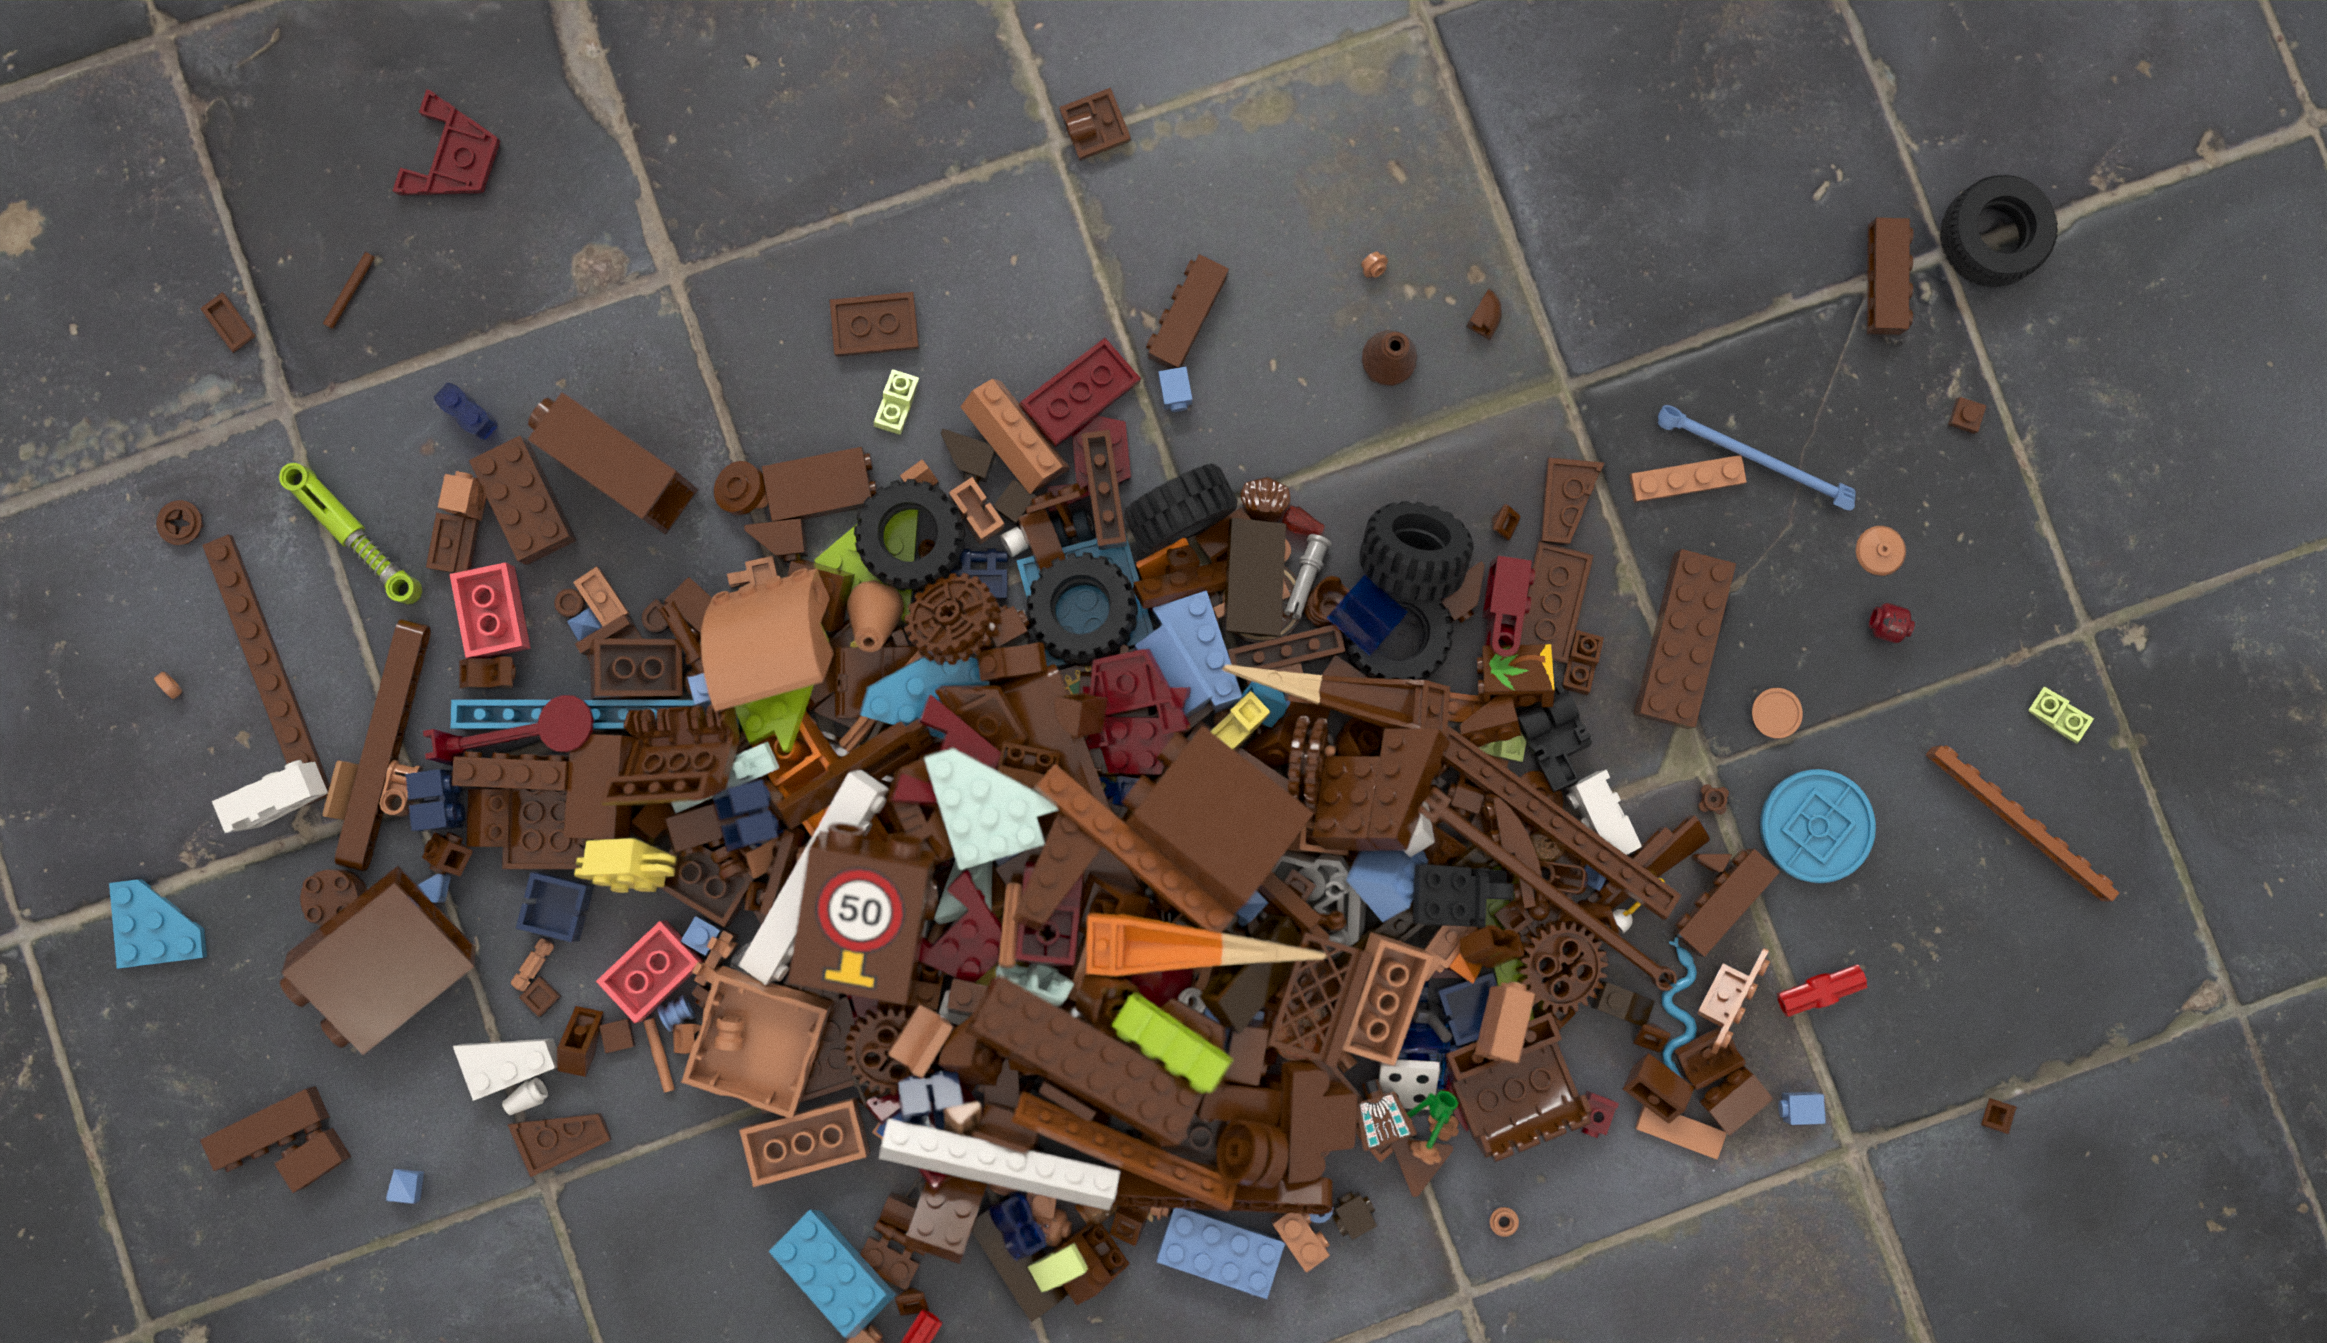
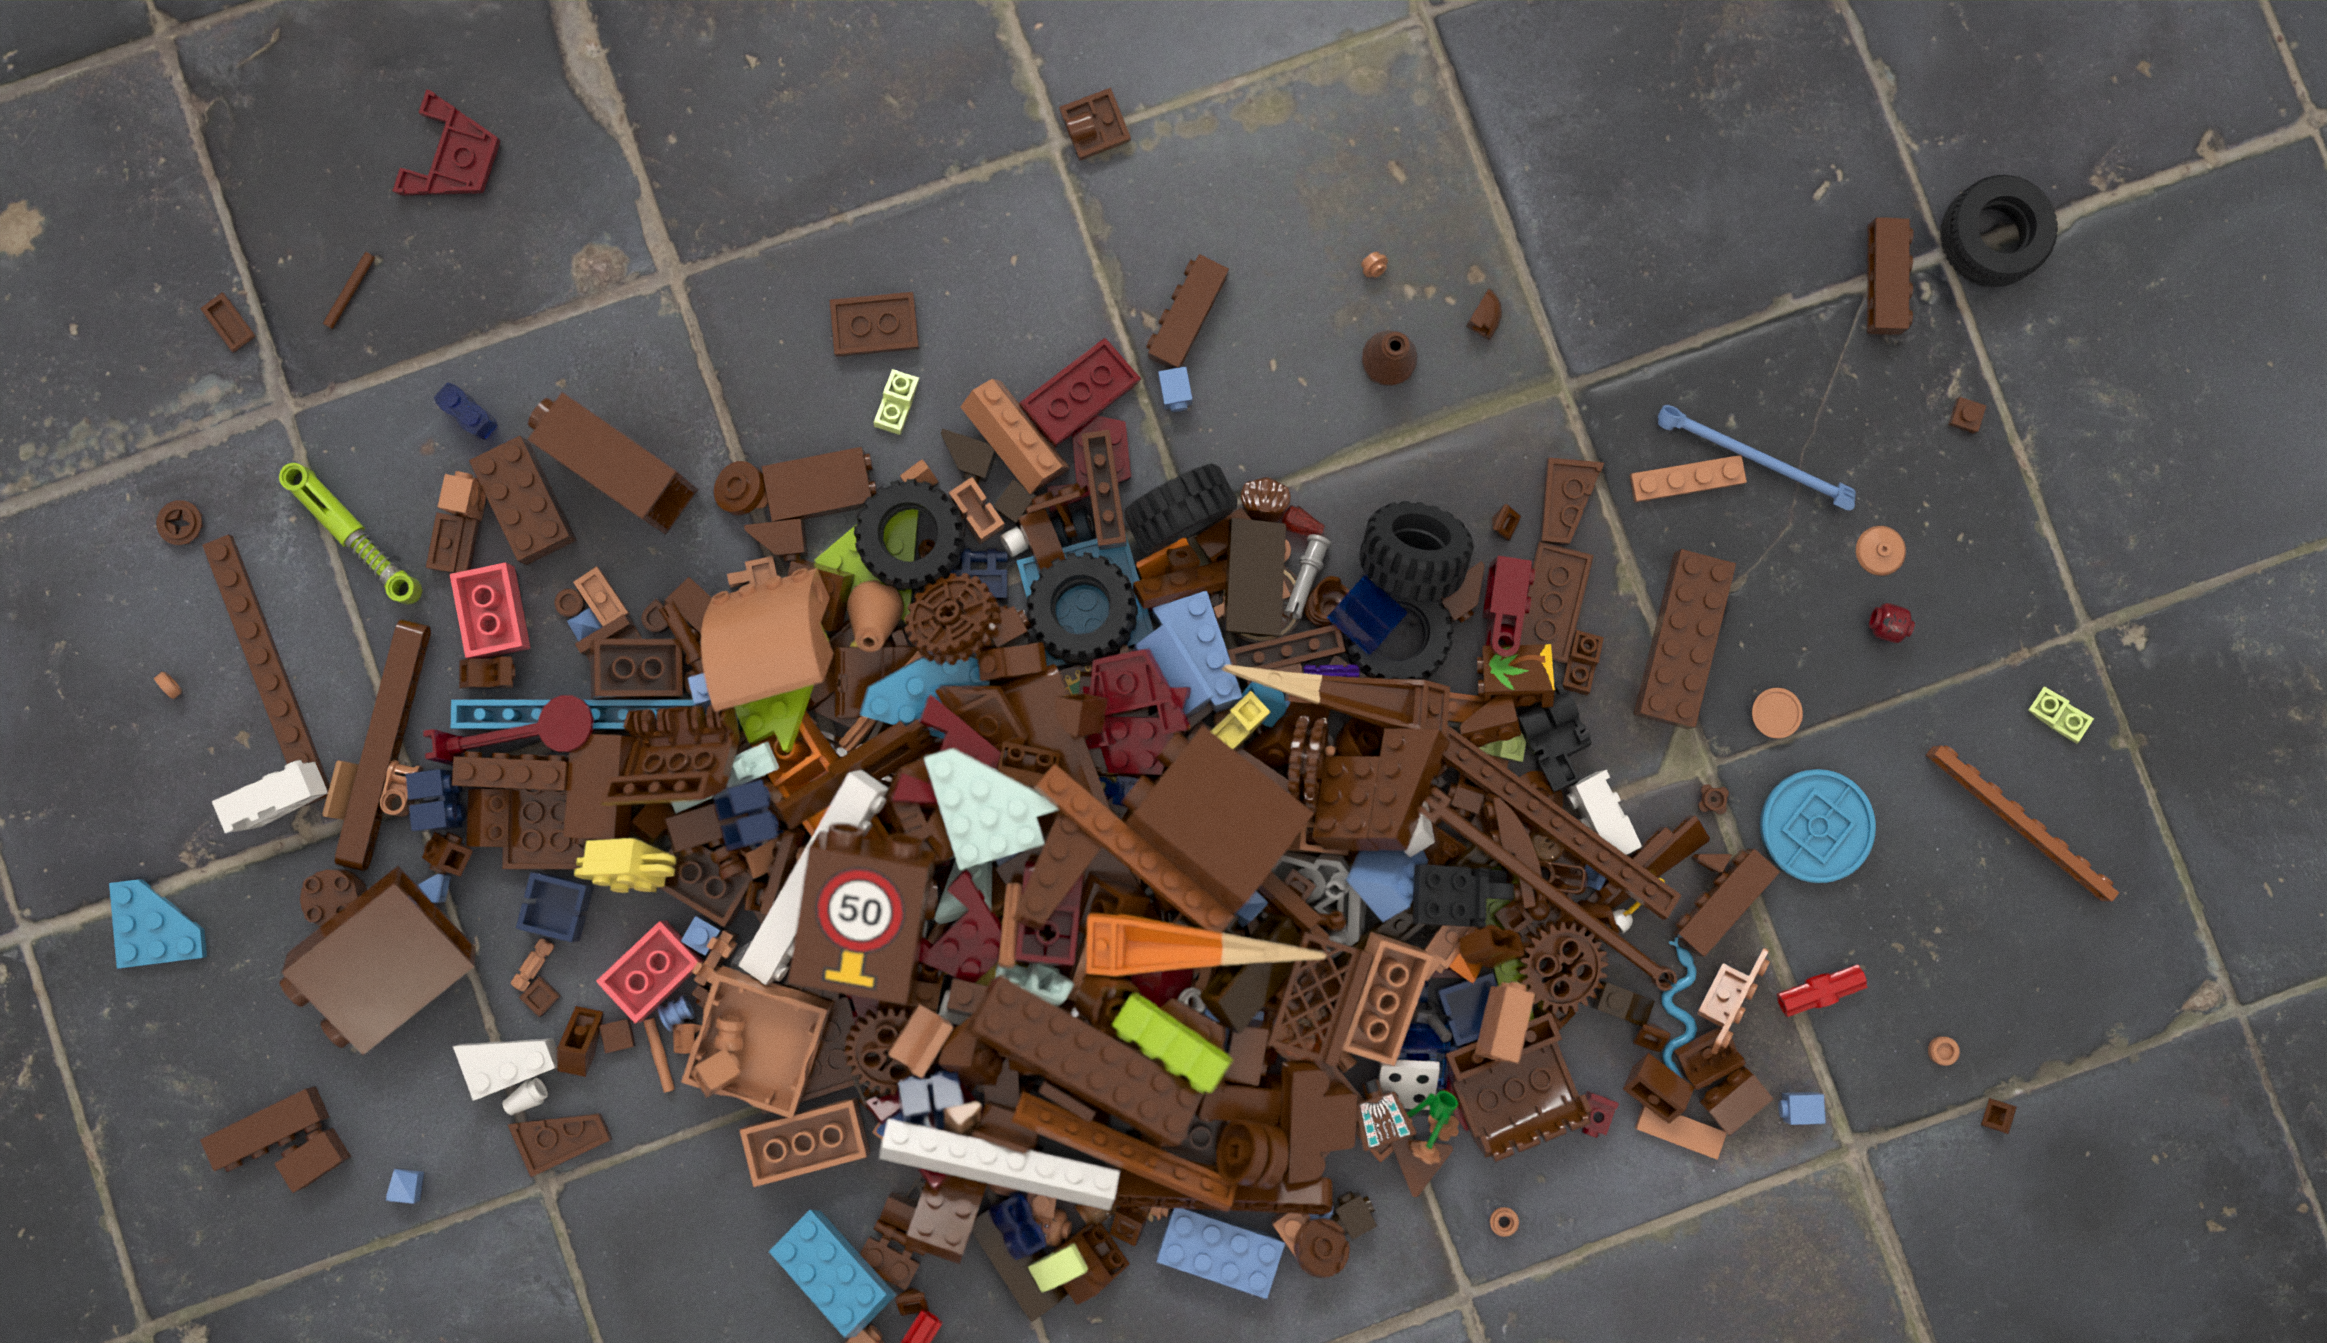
none -> nougat brick [691,1048,741,1098]
none -> reddish brown tile [1294,1218,1350,1278]
none -> dark purple axle [1303,665,1359,678]
none -> nougat tile [1928,1036,1960,1066]

